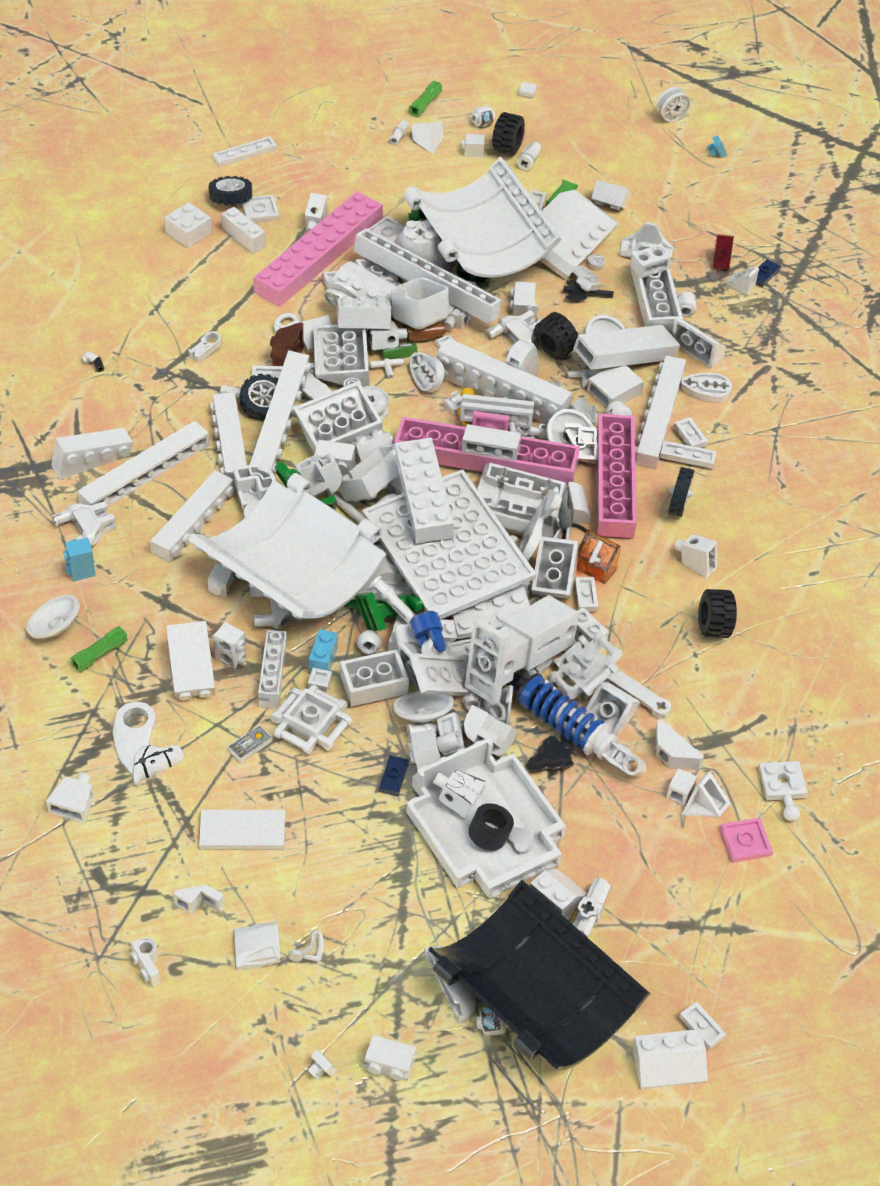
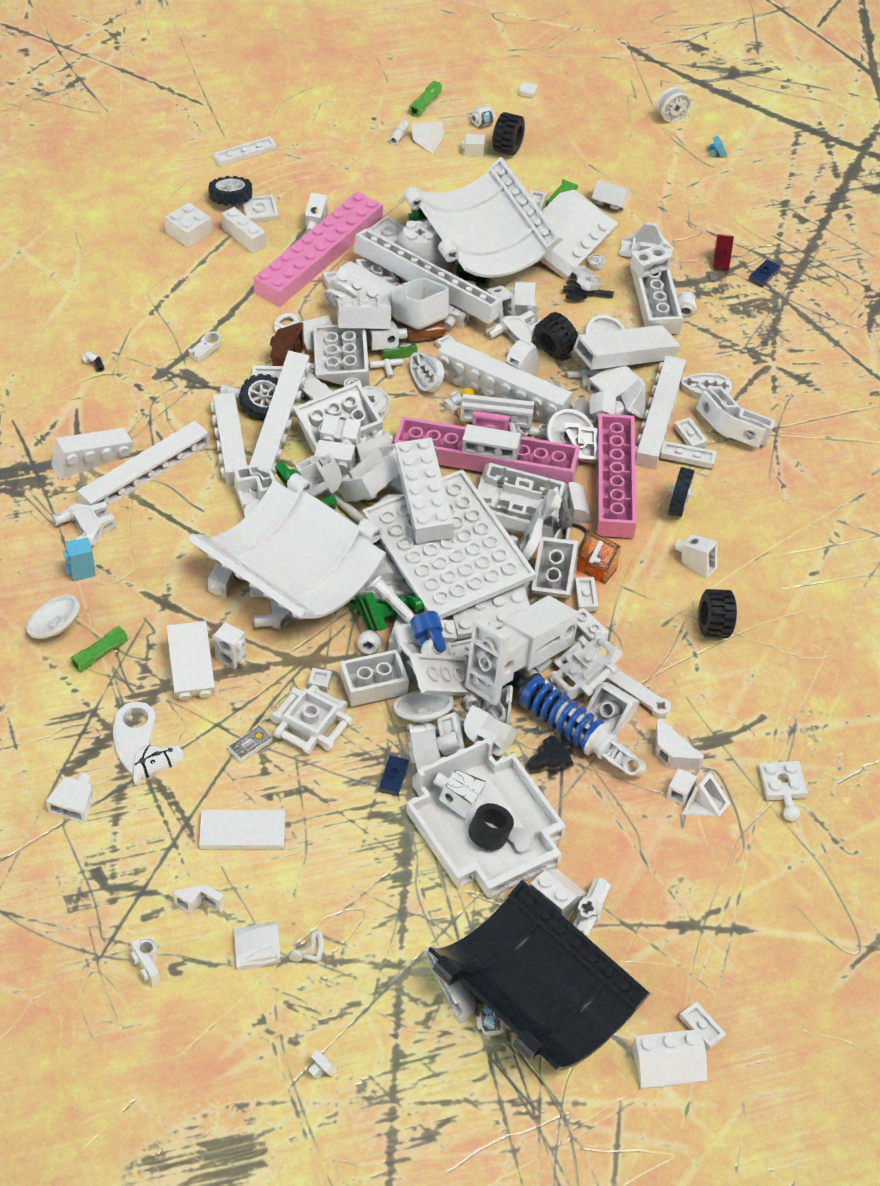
white brick [150,470,235,562] -> none
white brick [258,630,287,709] -> none
medium azure brick [309,629,338,674] -> none
white brick [364,1035,416,1081] -> none
white axle [517,142,541,171] -> none
white slope [672,317,726,369] -> none
bright pink tile [720,818,773,863] -> none
white slope [725,266,759,295] -> none
none -> white brick [320,414,361,449]
none -> white torso [486,286,515,323]
none -> white brick [589,390,616,419]
none -> white slope [621,378,646,418]
none -> white brick [696,386,775,448]

